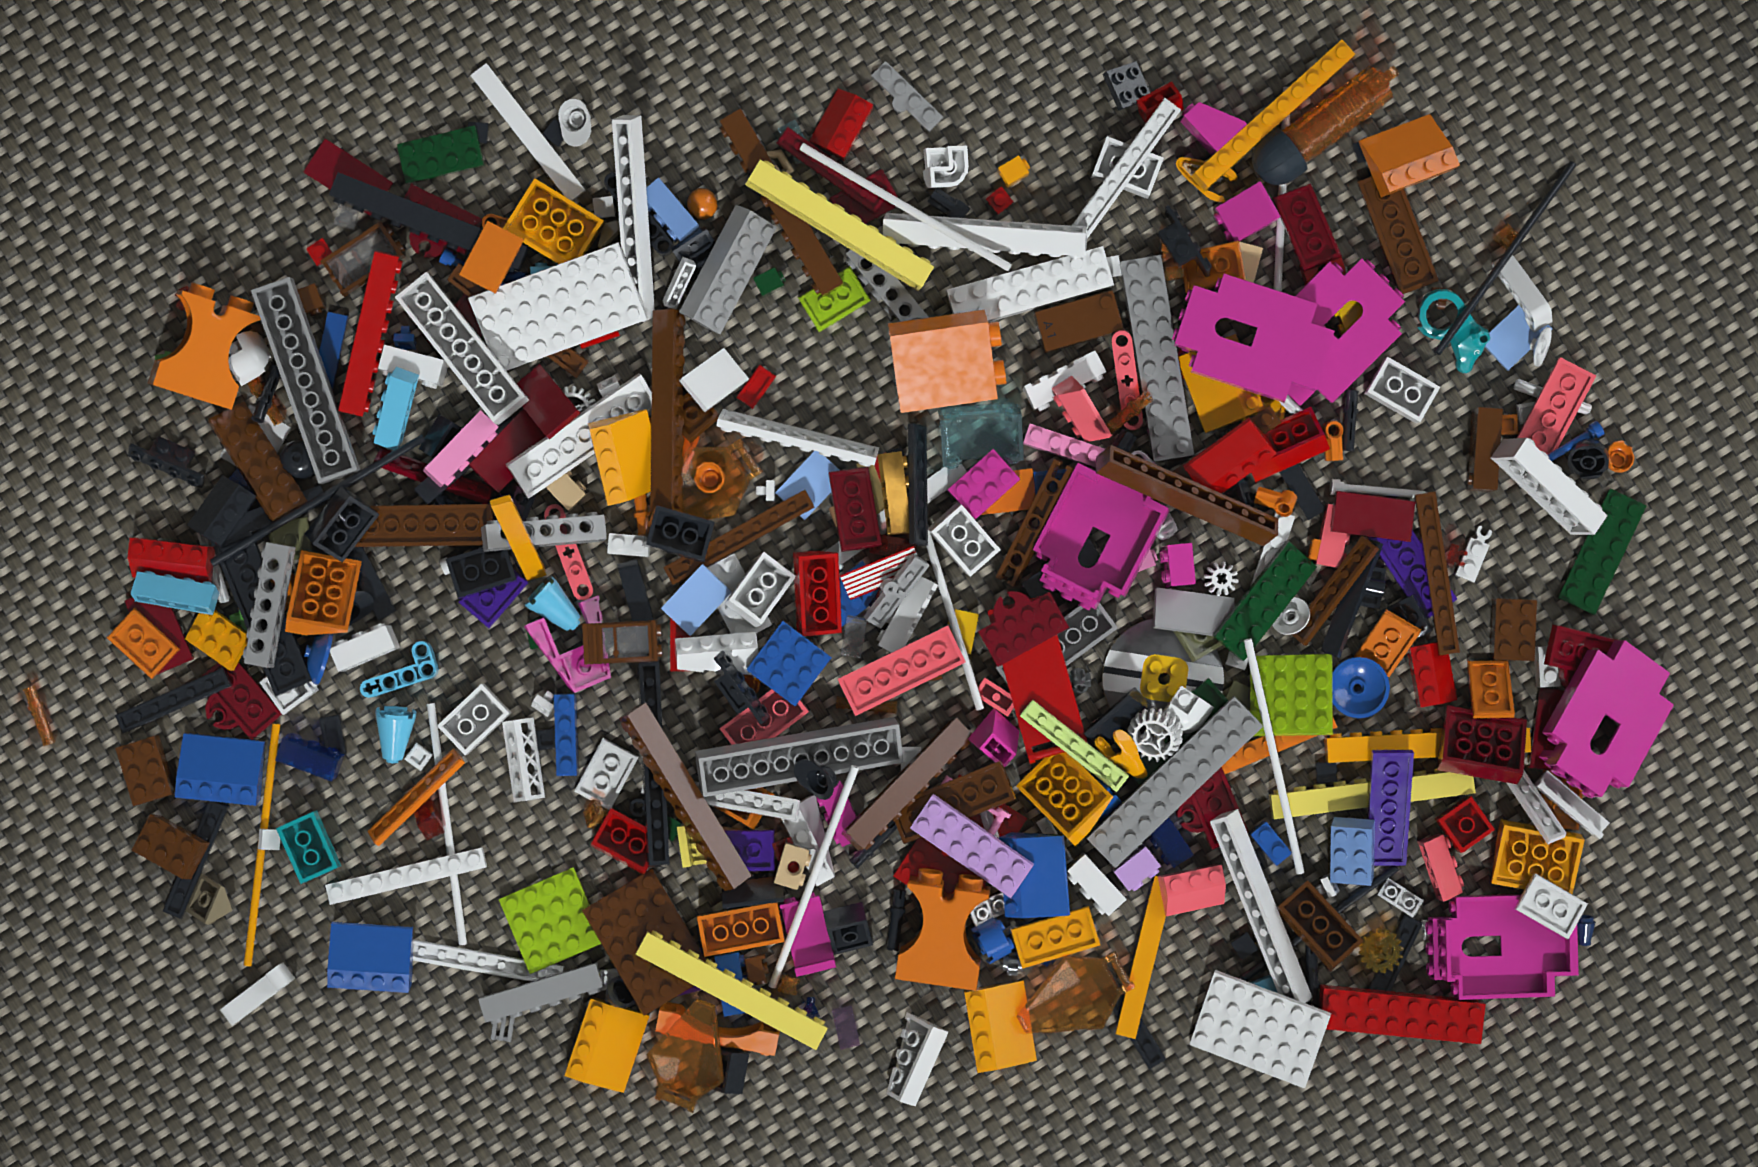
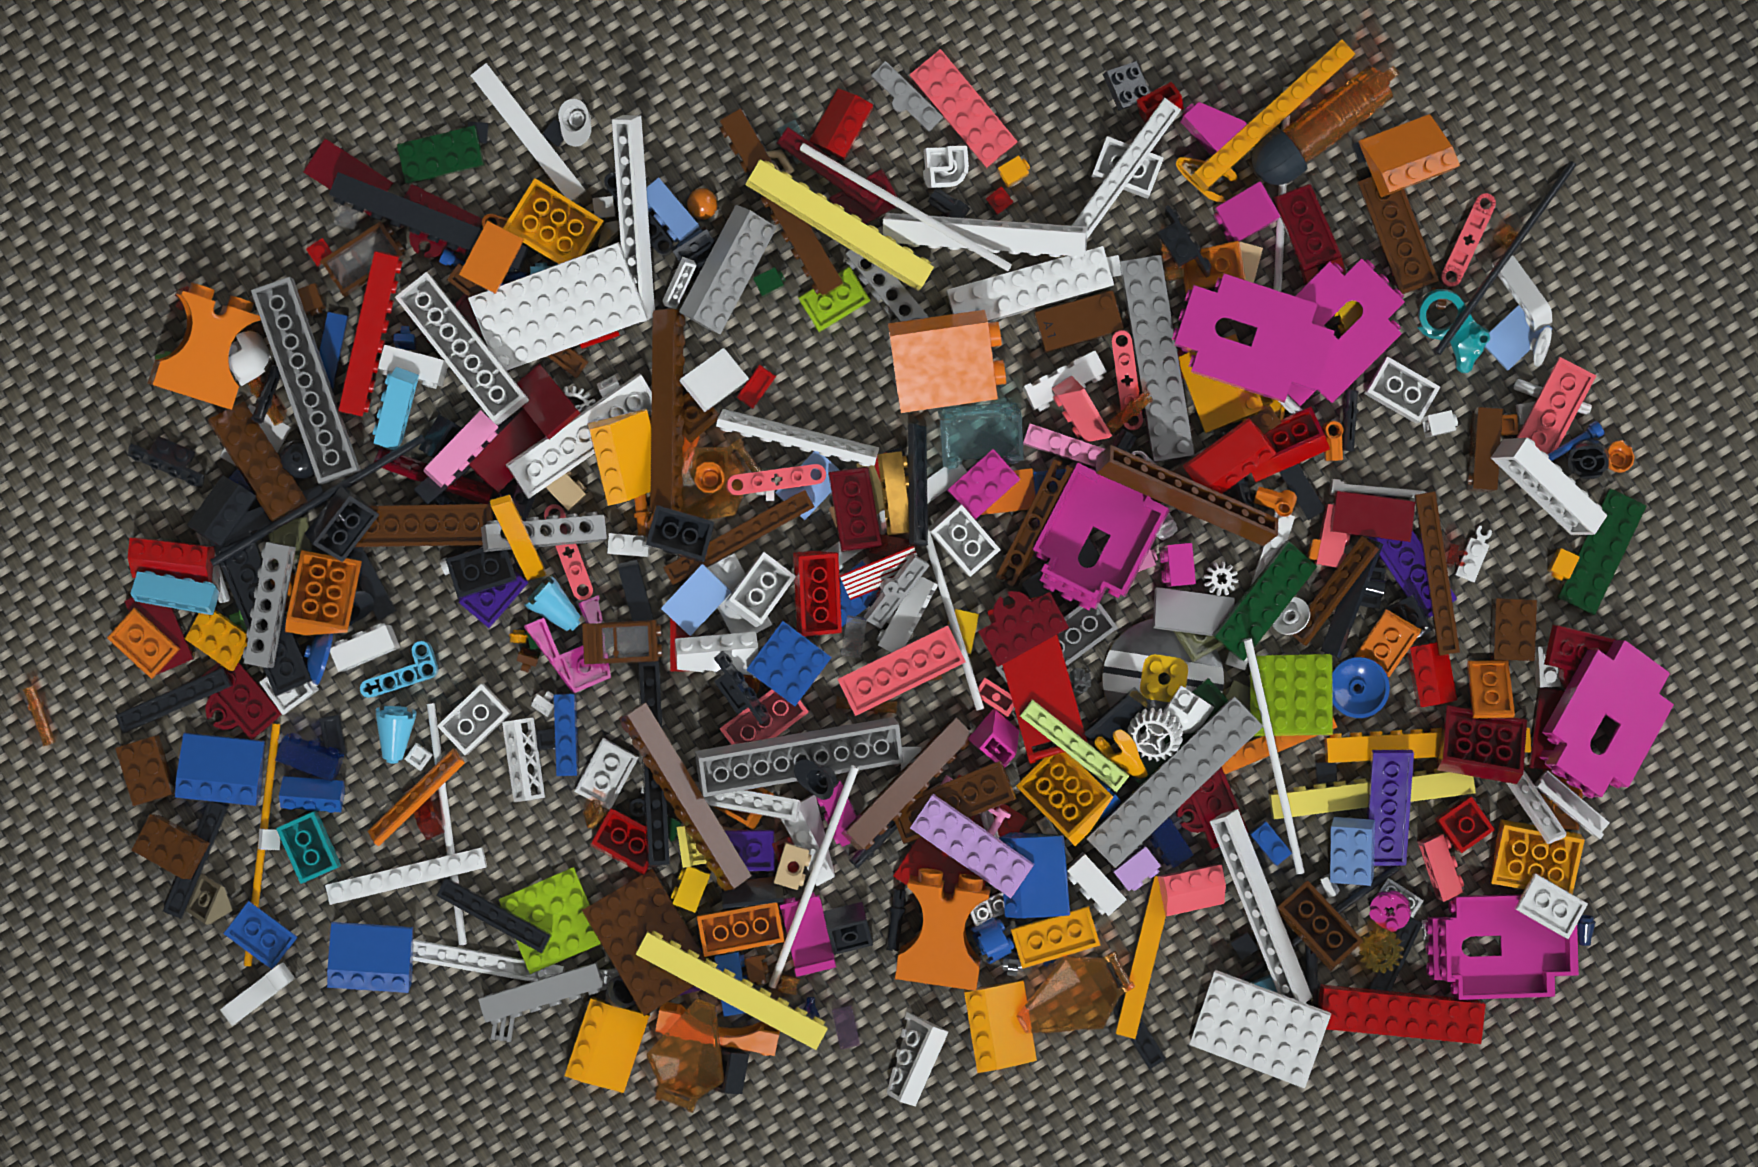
none -> blue plate [223,900,297,969]
none -> blue brick [279,776,345,813]
none -> black tile [436,877,552,953]
none -> light orange plate [509,630,528,644]
none -> reddish brown tile [516,647,542,673]
none -> yellow brick [671,866,711,913]
none -> coral piece [726,464,826,495]
none -> coral plate [909,49,1018,169]
none -> dark pink plate [1369,890,1411,932]
none -> white brick [1422,410,1458,438]
none -> coral piece [1441,193,1496,287]
none -> light orange brick [1547,548,1579,581]

